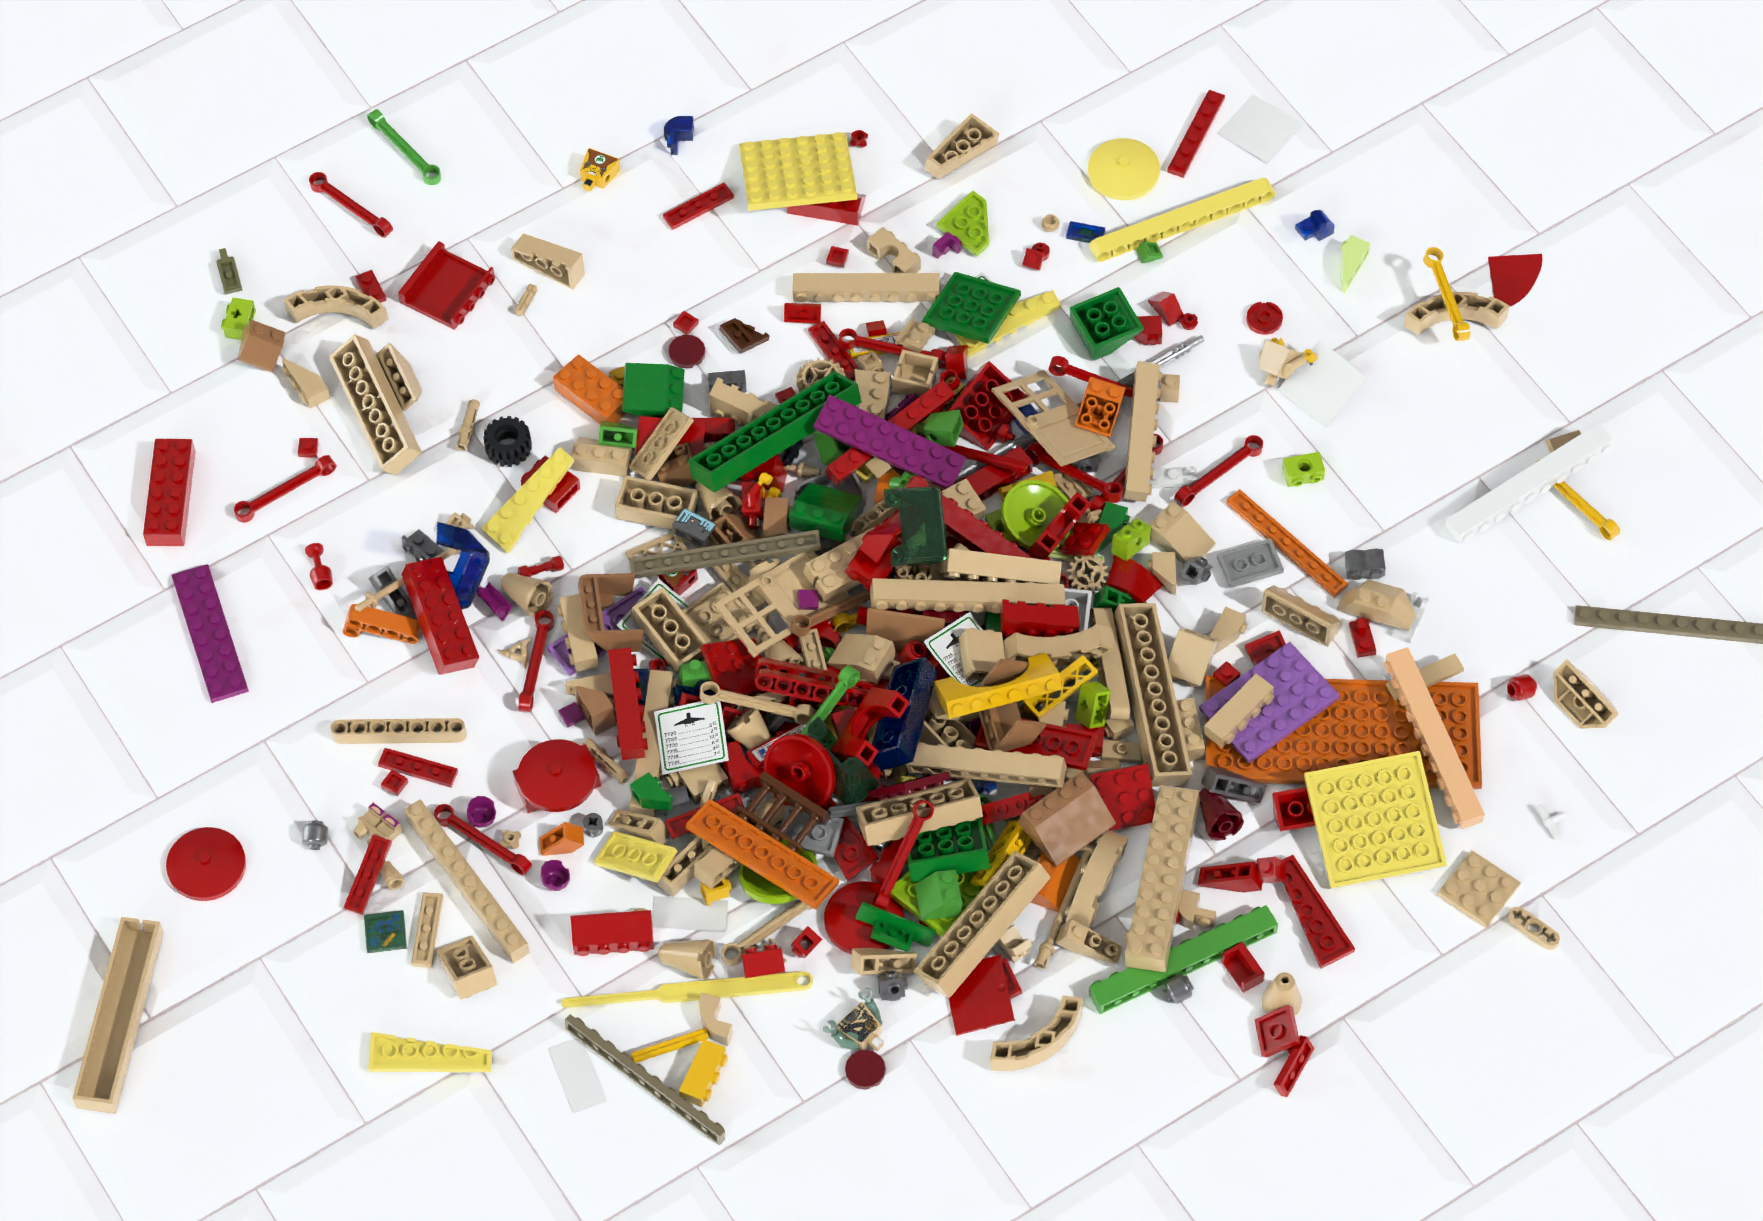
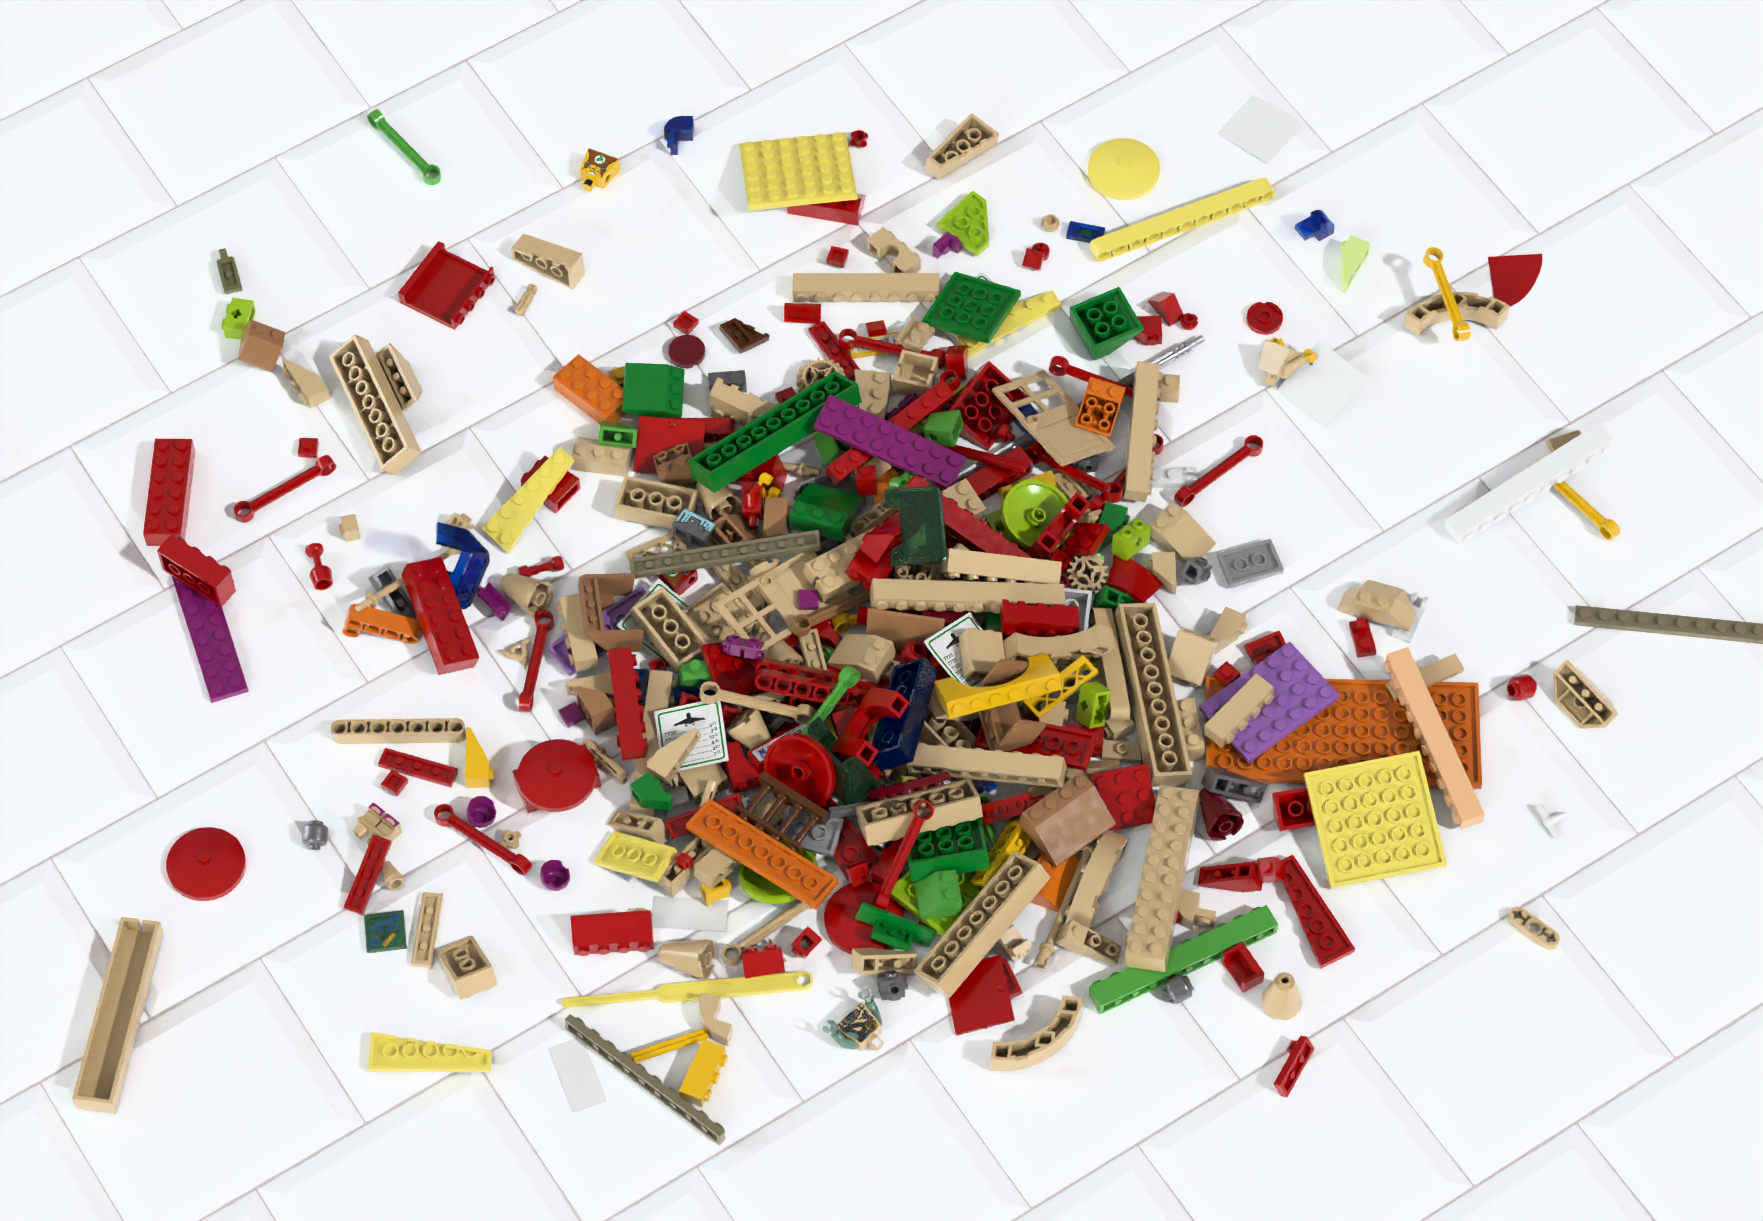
tan brick [283,285,388,329] -> none
red piece [309,172,393,238] -> none
red plate [355,270,387,303] -> none
flat silver bracket [401,529,444,562] -> none
tan brick [404,799,530,963] -> none
tan pin [456,399,480,451] -> none
black tyre [483,416,532,467] -> none
orange slope [539,822,584,856] -> none
flat silver wheel [583,813,604,838] -> none
tan tile [628,407,694,481] -> none
red tile [663,182,734,230] -> none
black axle [781,439,804,467] -> none
dark red tile [845,1050,886,1090] -> none
tan bracket [857,351,884,372] -> none
bright green slope [1136,241,1163,263] -> none
red plate [1167,90,1225,178] -> none
orange tile [1226,489,1348,598] -> none
red plate [1254,1005,1300,1058] -> none
tan slope [1261,585,1341,647] -> none
lime brick [1282,452,1325,487] -> none
flat silver brick [1344,548,1386,580] -> none
tan plate [1437,850,1521,928] -> none
none -> red brick [157,534,236,607]
none -> tan plate [338,514,361,542]
none -> yellow slope [465,727,494,788]
none -> tan slope [646,728,701,784]
none -> red plate [675,852,694,870]
none -> magenta hinge [722,635,765,660]
none -> red plate [846,861,871,887]
none -> red brick [856,465,878,496]
none -> red plate [1049,549,1073,573]

